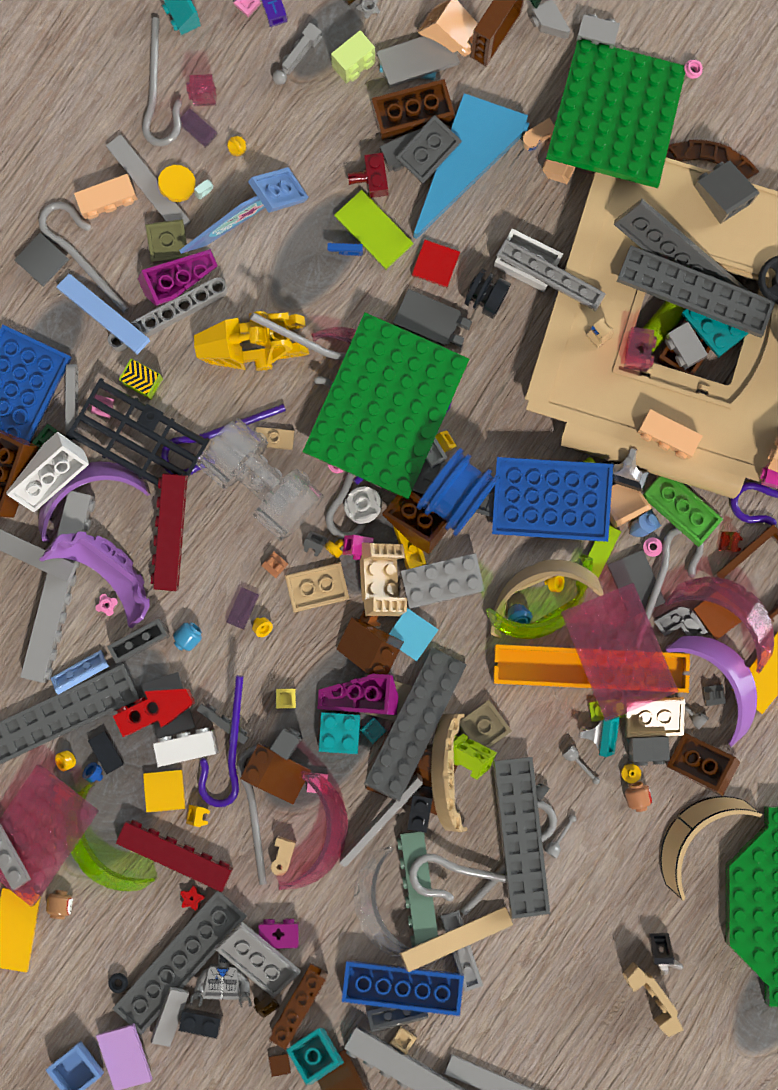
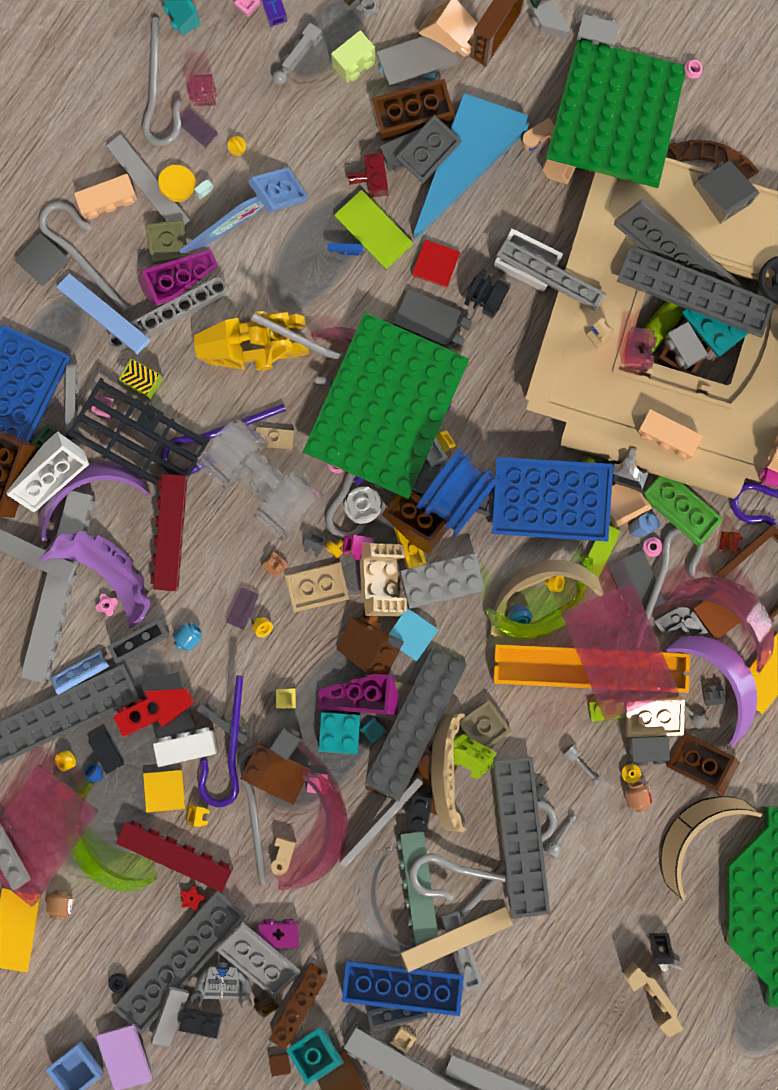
teal piece [578,715,620,757] -> none

